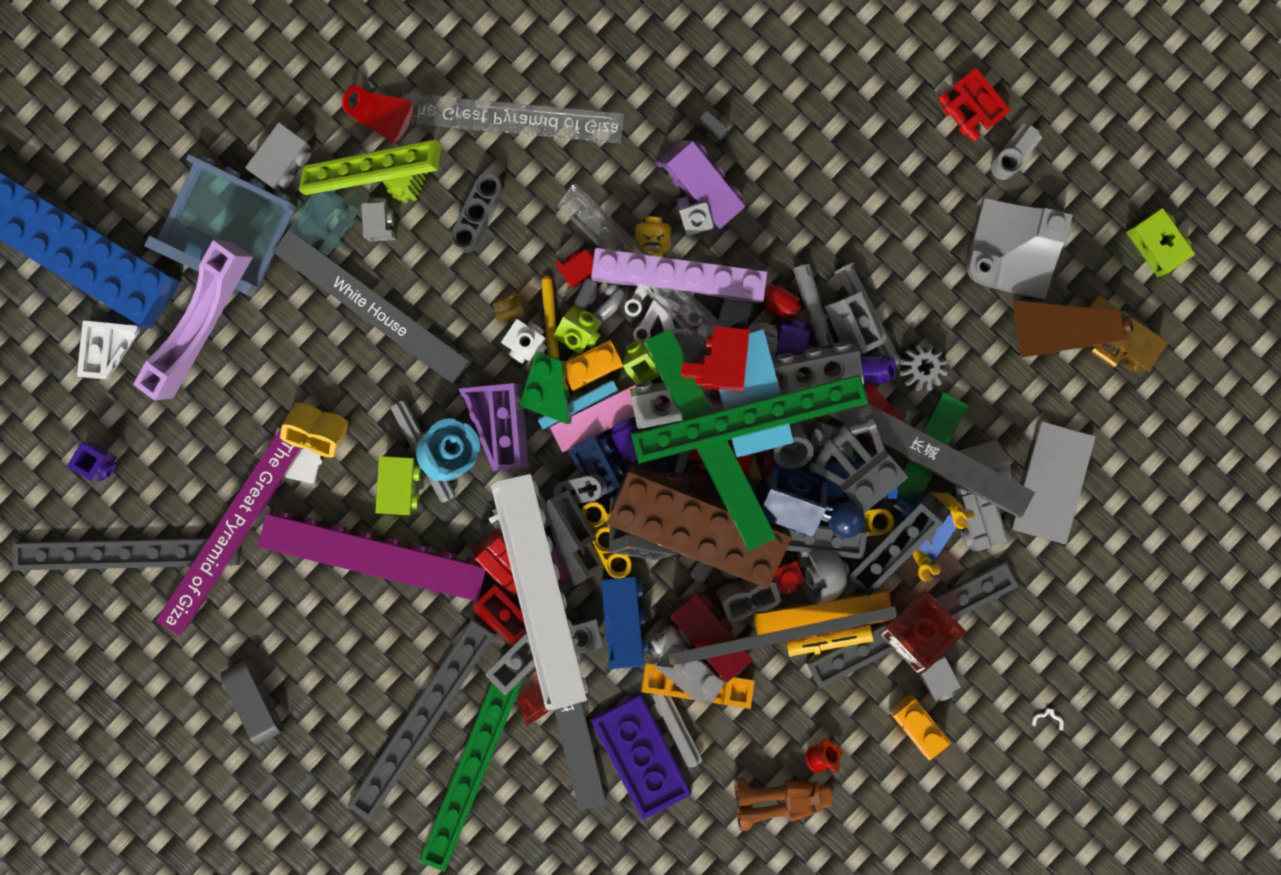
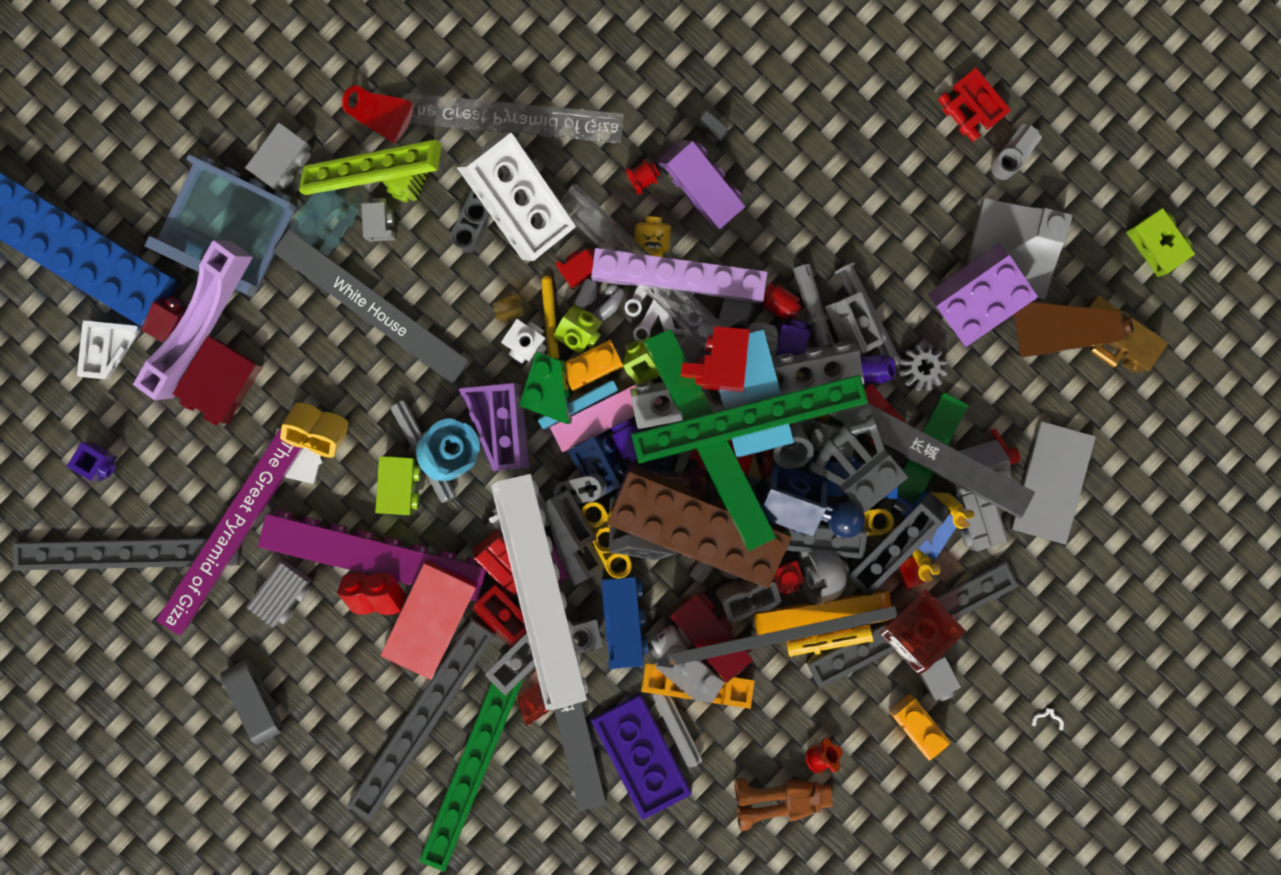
light grey bracket [677,196,713,236] -> none
none -> dark red brick [142,296,187,343]
none -> dark red brick [173,336,263,426]
none -> light grey brick [246,560,312,627]
none -> red brick [337,572,406,615]
none -> tile [380,560,478,680]
none -> white brick [457,132,576,261]
none -> red brick [625,159,660,195]
none -> red slope [898,555,931,589]
none -> medium lavender brick [928,243,1038,347]
none -> red hand [990,428,1021,464]

